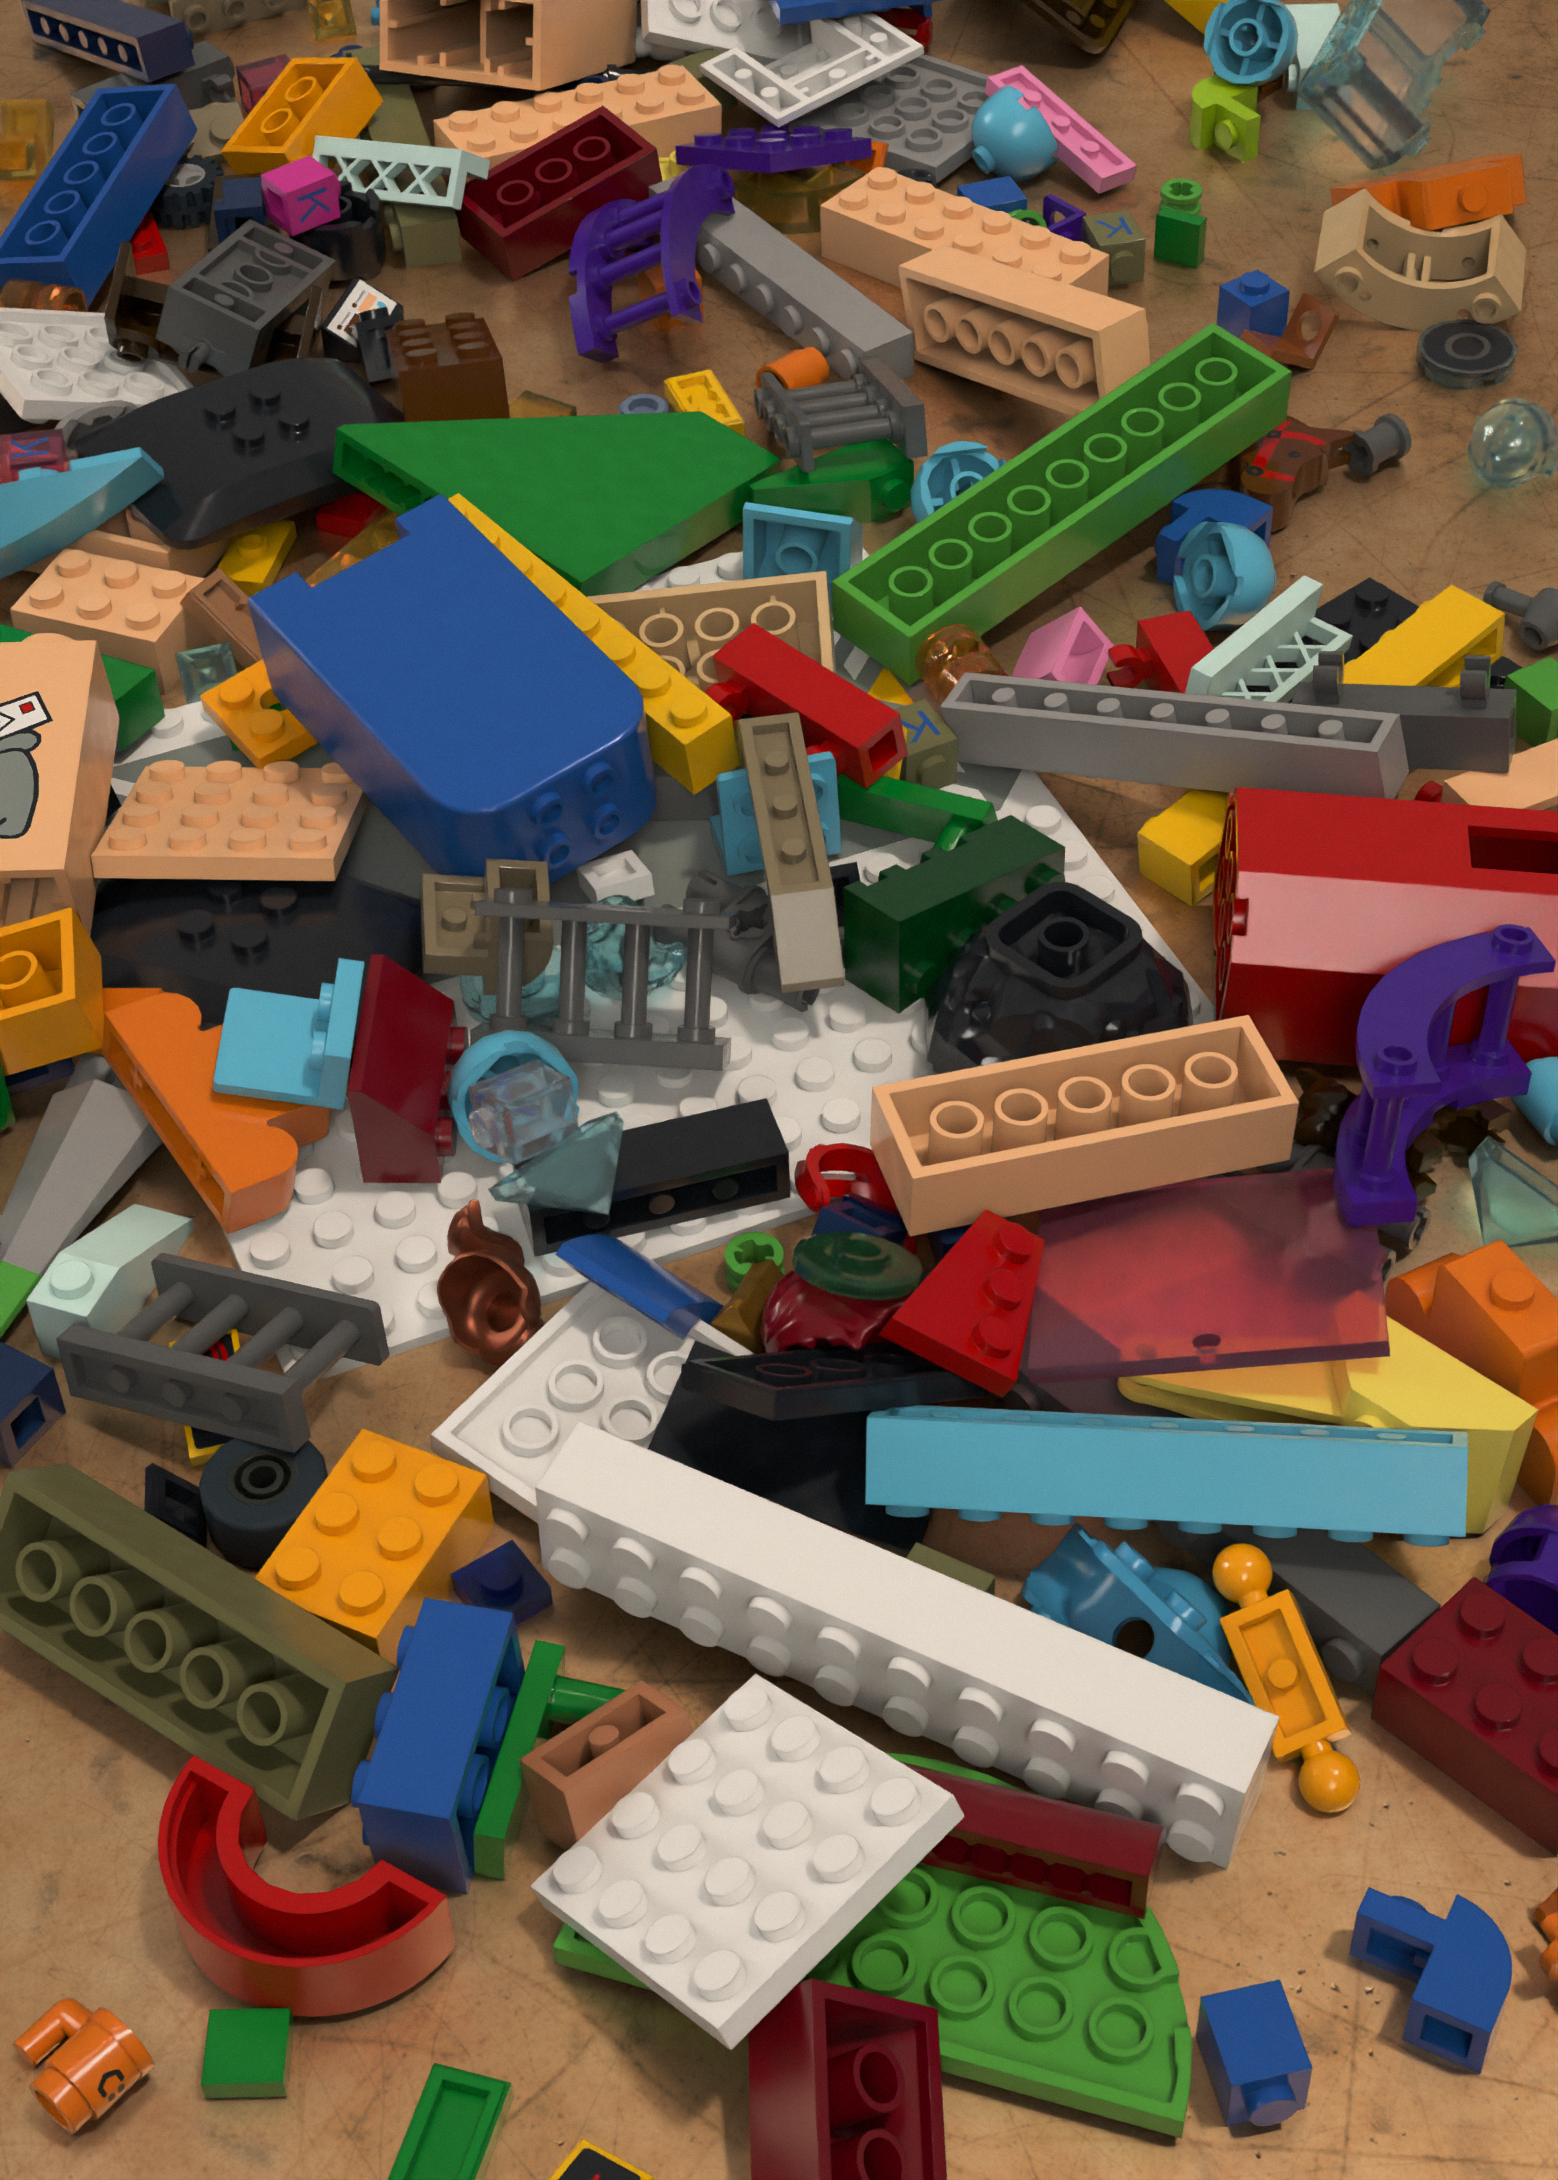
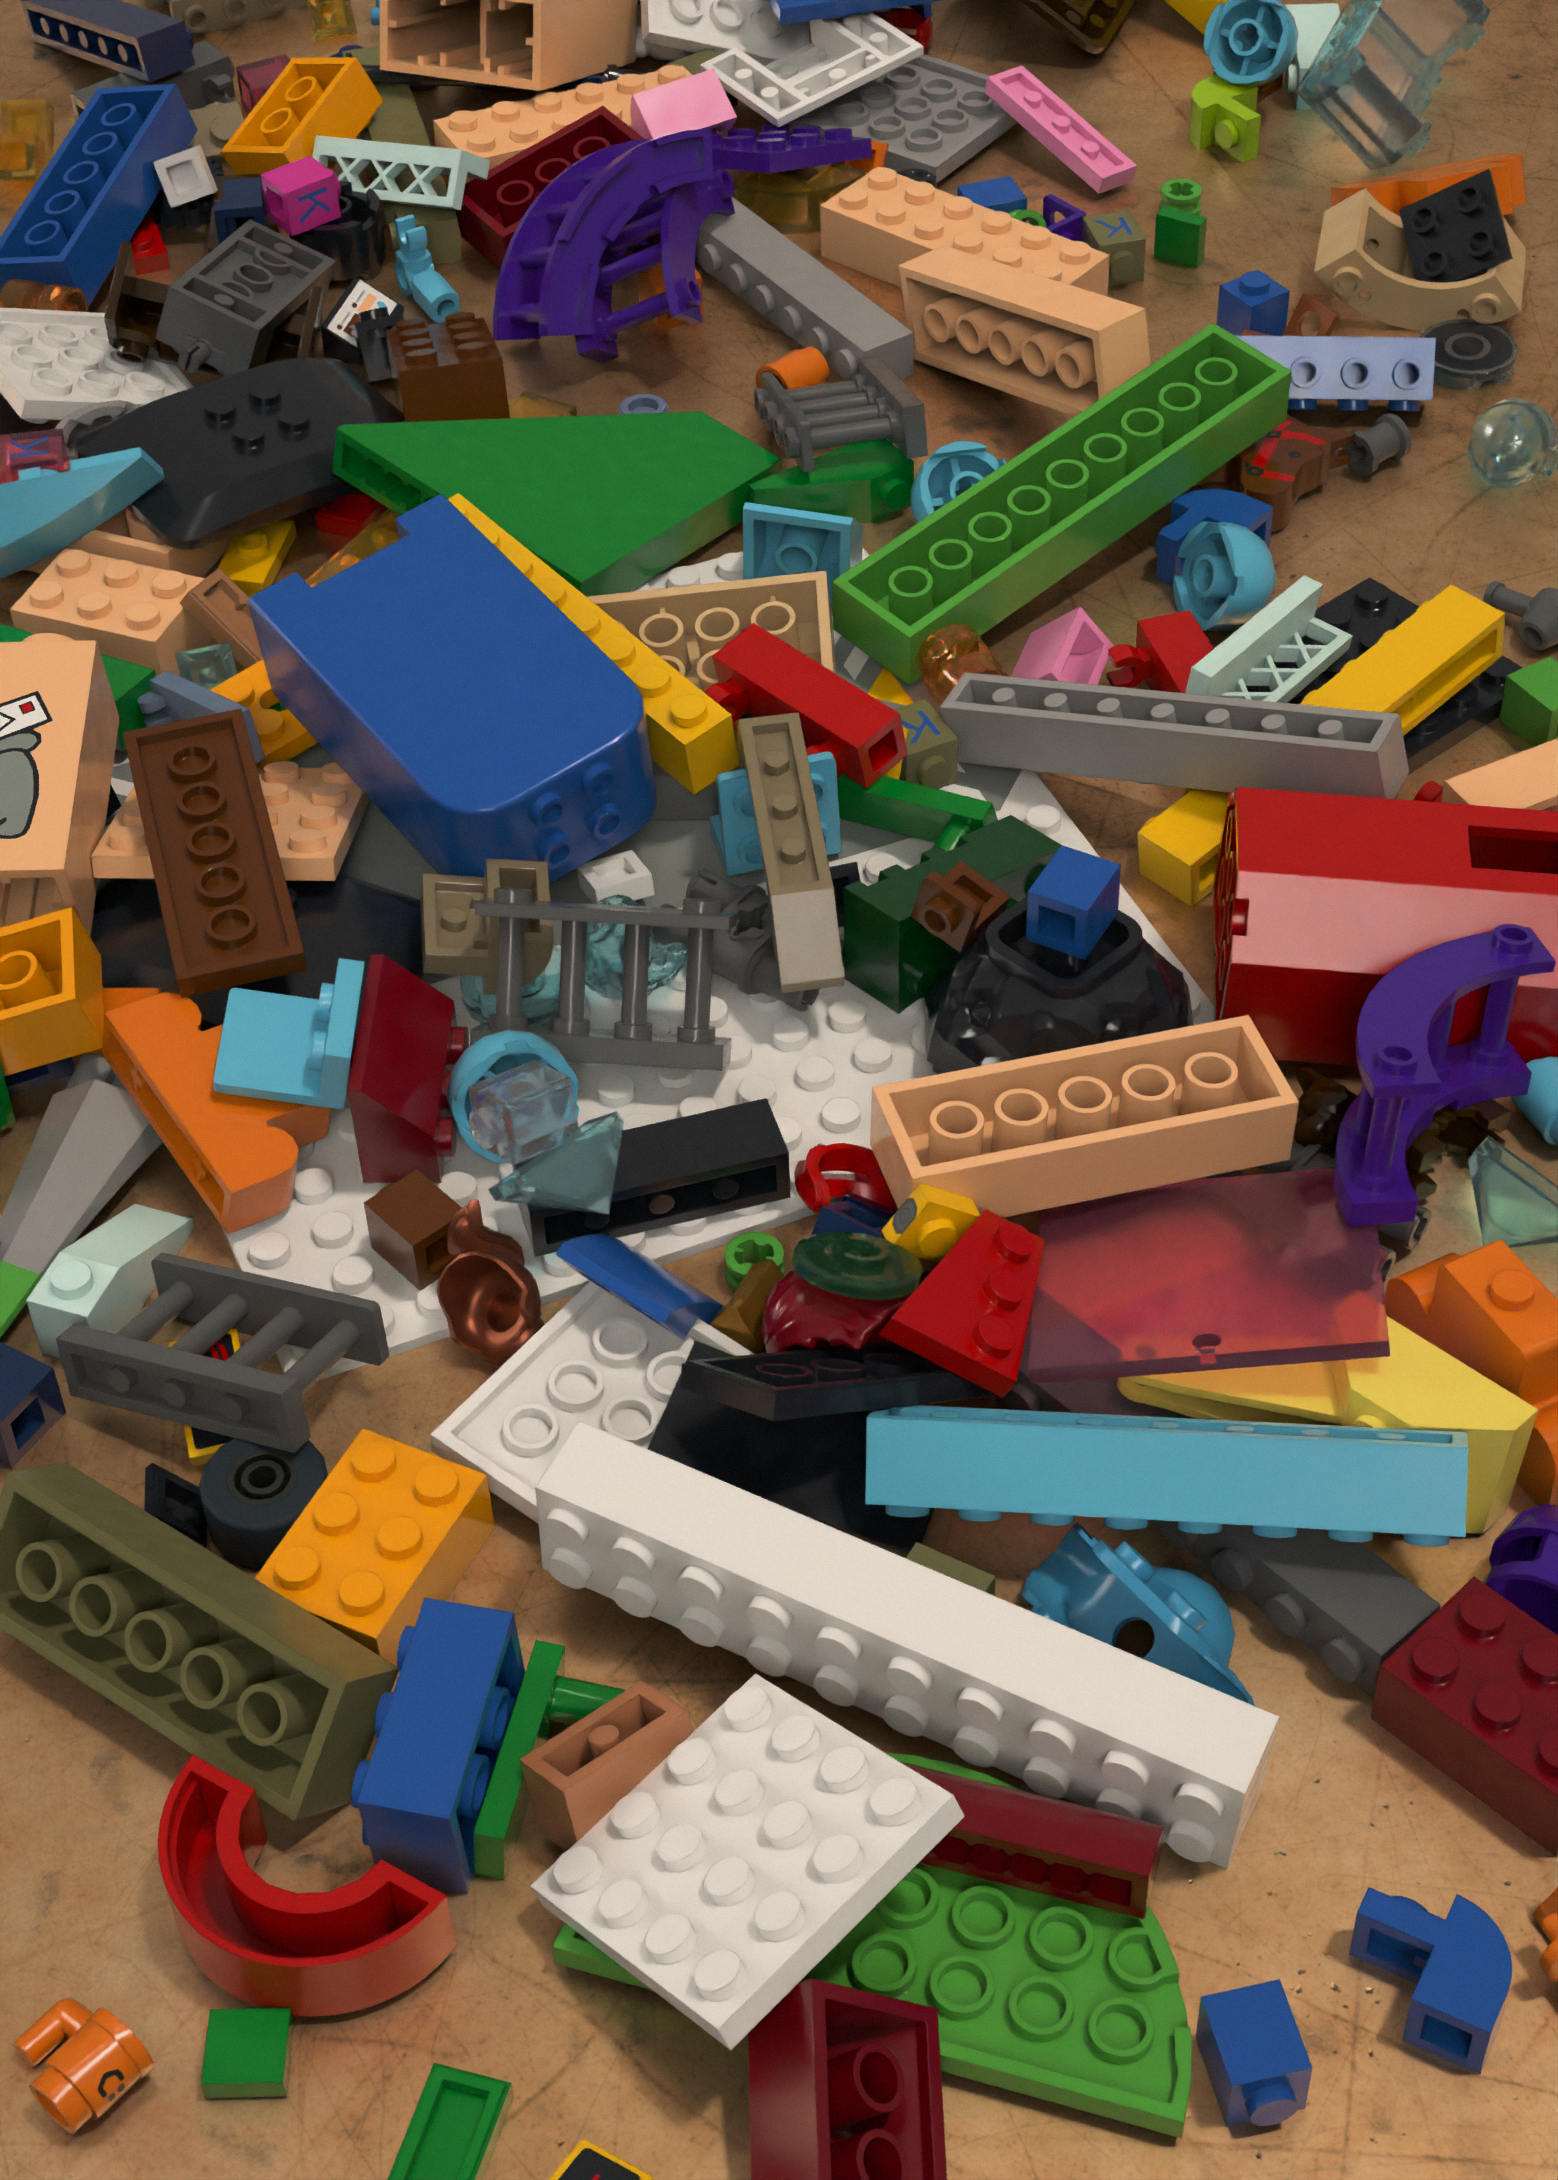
clear blue plate [451,1539,553,1625] -> none
yellow plate [664,369,745,437] -> none
medium azure cylinder [971,85,1058,182] -> none
light orange plate [1212,1543,1361,1813] -> none
dark grey brick [1291,651,1516,772] -> none
none -> reddish brown plate [123,708,308,998]
none -> sand blue hinge [137,670,265,764]
none -> white tile [153,145,218,208]
none -> reddish brown brick [364,1169,462,1291]
none -> medium azure bar [394,214,460,323]
none -> dark purple fence [493,129,713,340]
none -> bright pink brick [630,69,737,139]
none -> yellow plate [882,1183,980,1263]
none -> reddish brown bracket [911,861,1010,953]
none -> blue brick [1026,845,1121,960]
none -> brick [1234,335,1436,411]
none -> black hinge [1399,169,1513,283]

